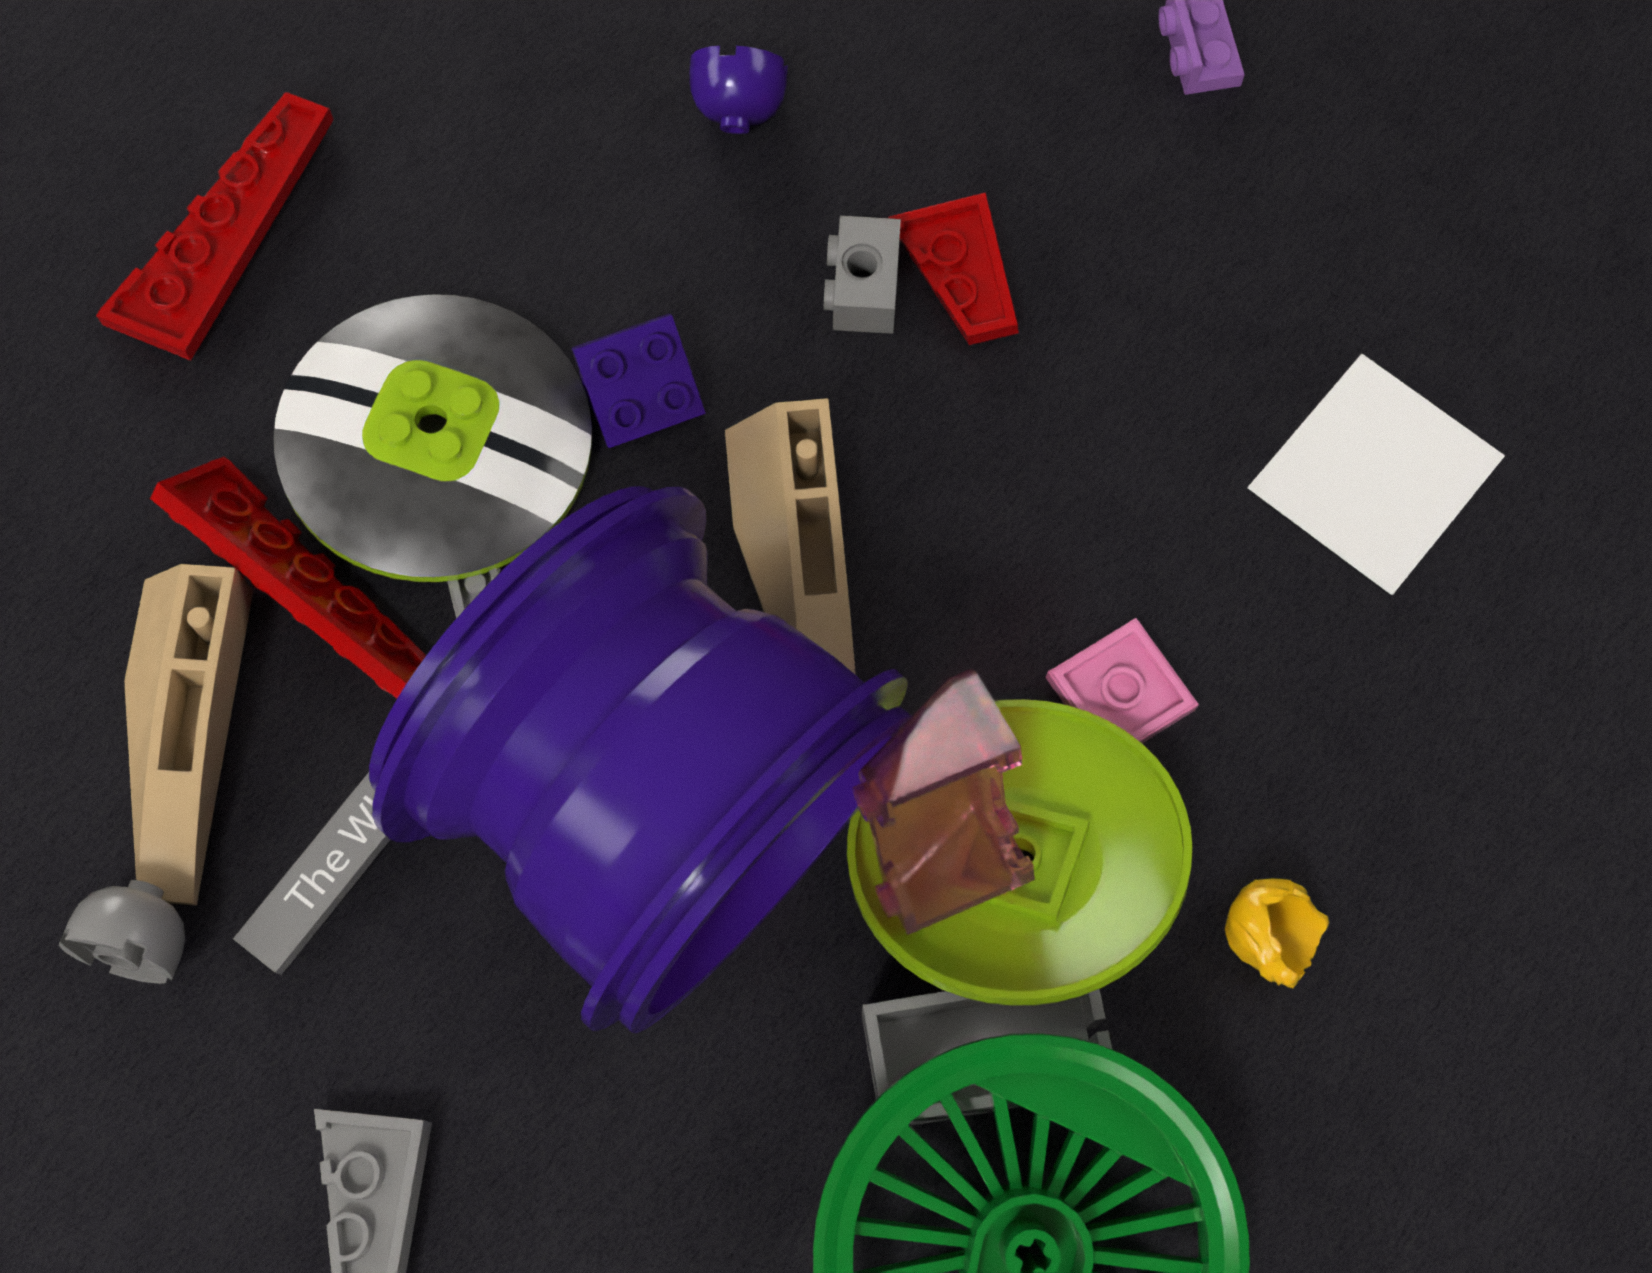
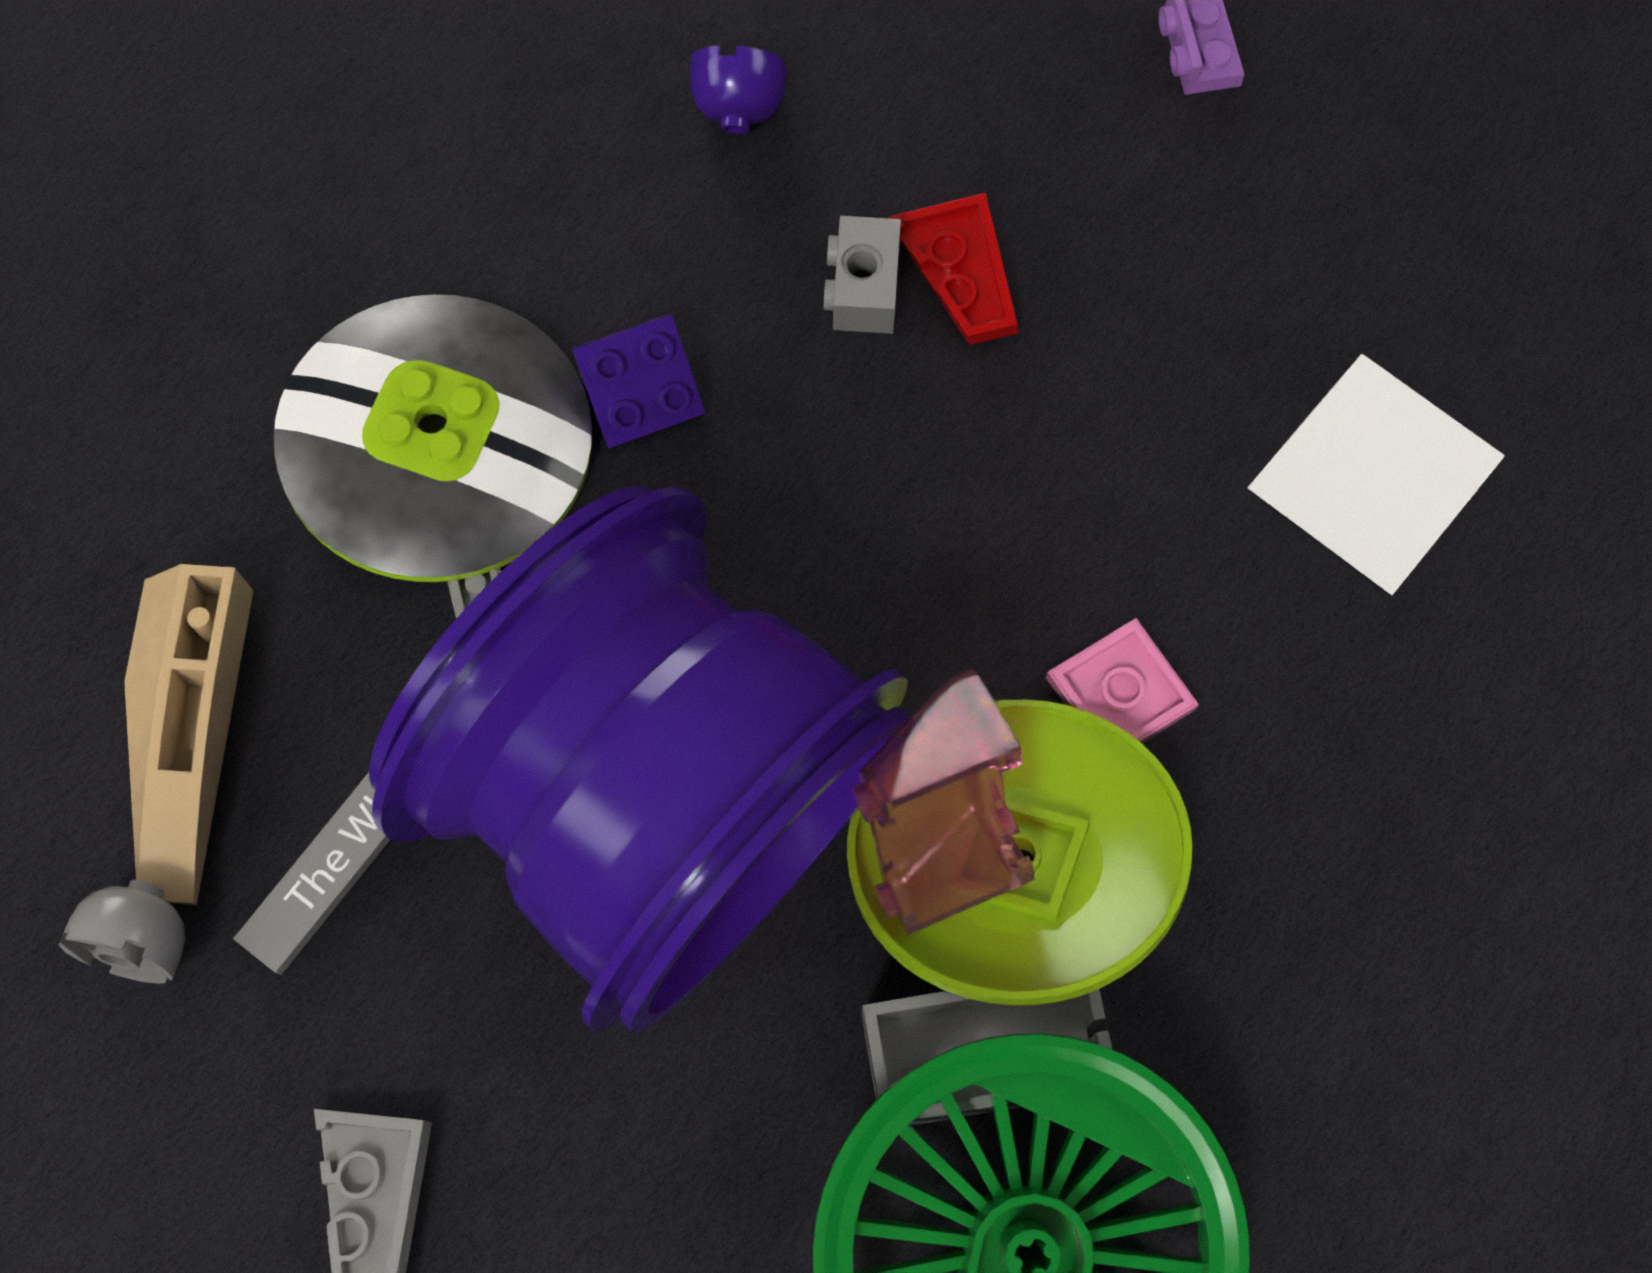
red wing [96,92,334,361] -> none
red wing [150,456,426,698] -> none
tan wedge [725,398,856,675] -> none
yellow hair [1225,879,1329,989] -> none

